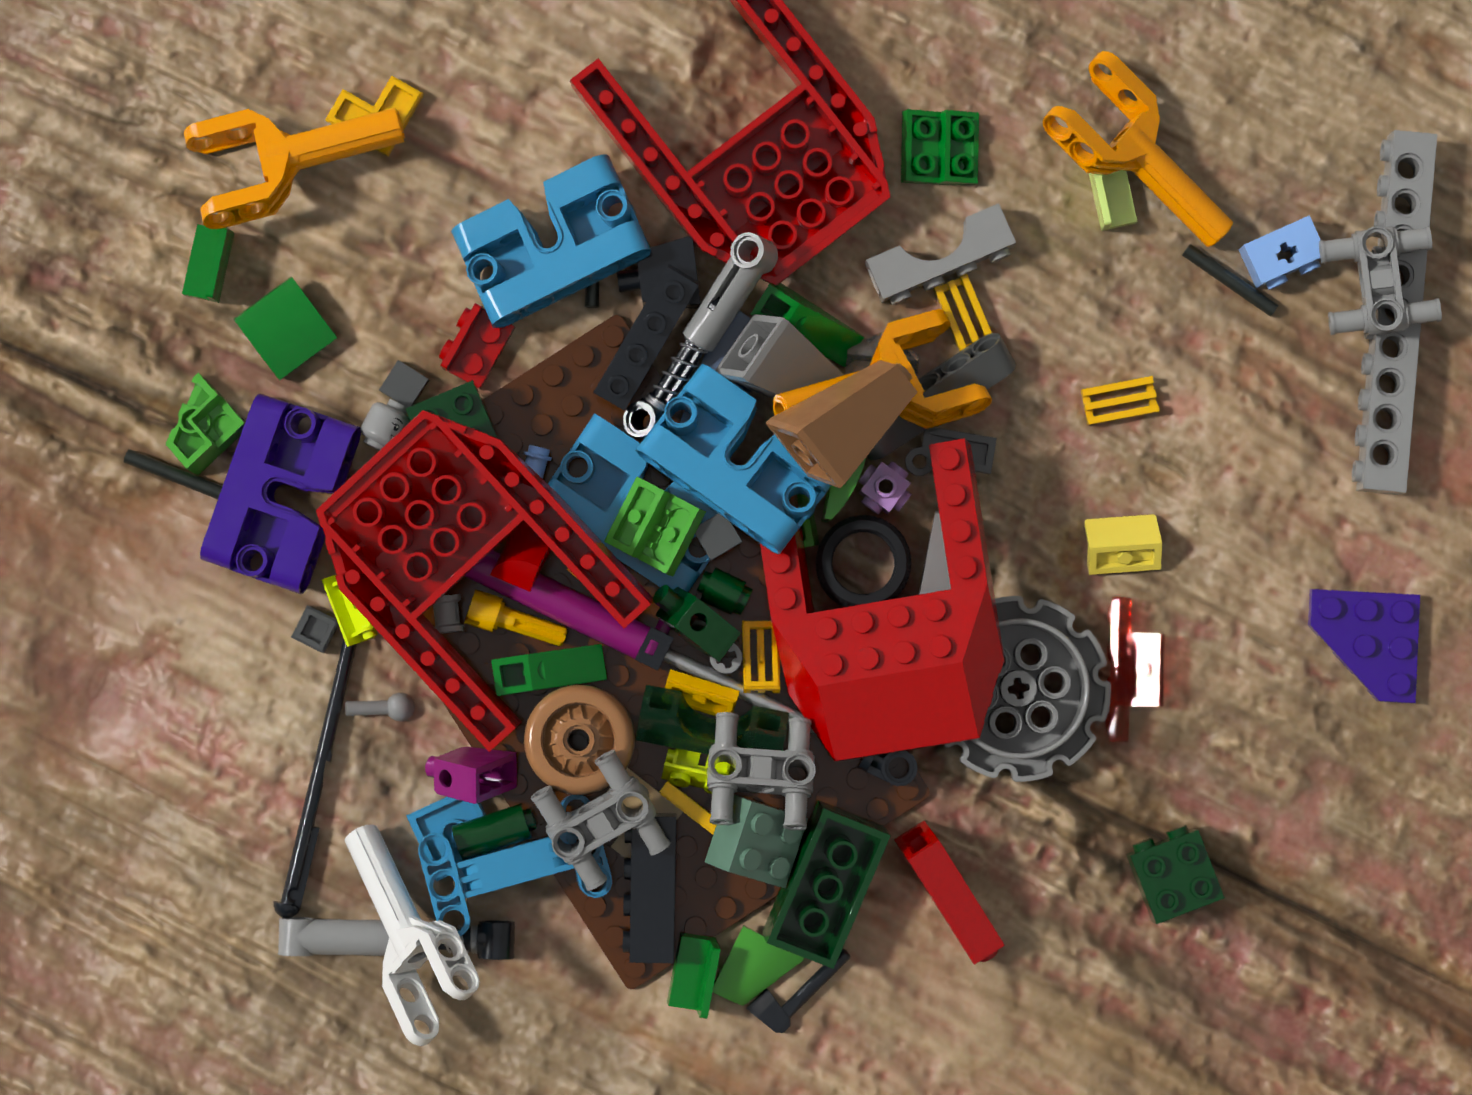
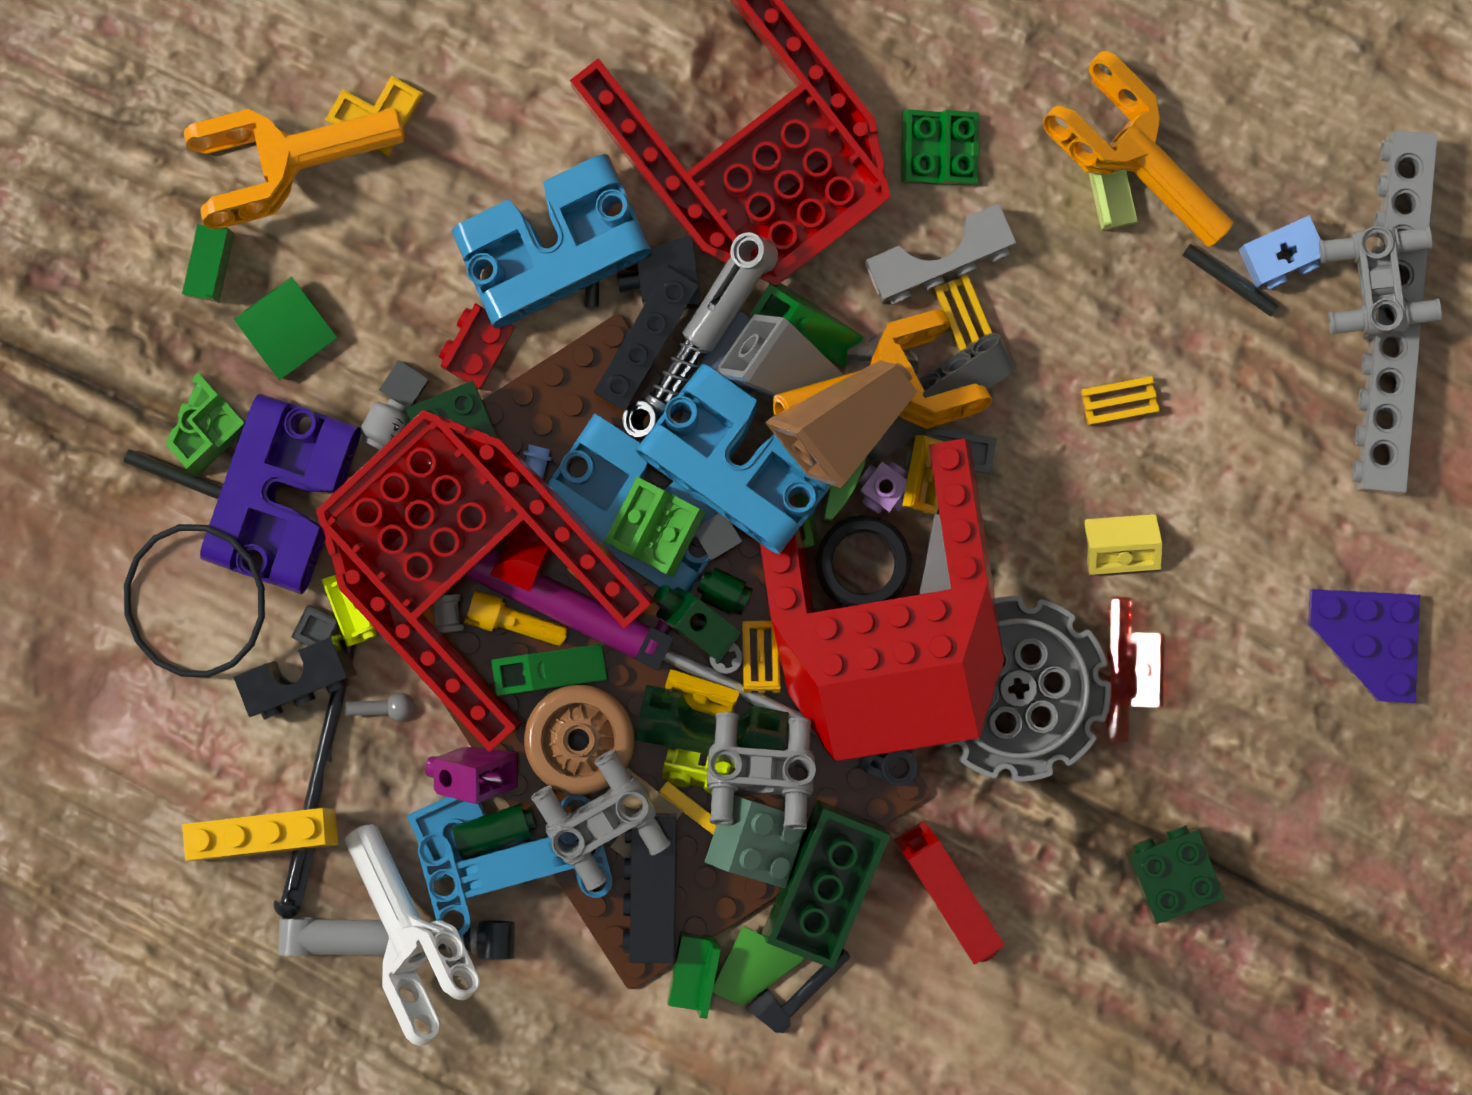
none -> black piece [124,524,265,678]
none -> yellow brick [182,808,338,861]
none -> black arch [233,635,357,720]
none -> yellow tile [902,435,943,514]

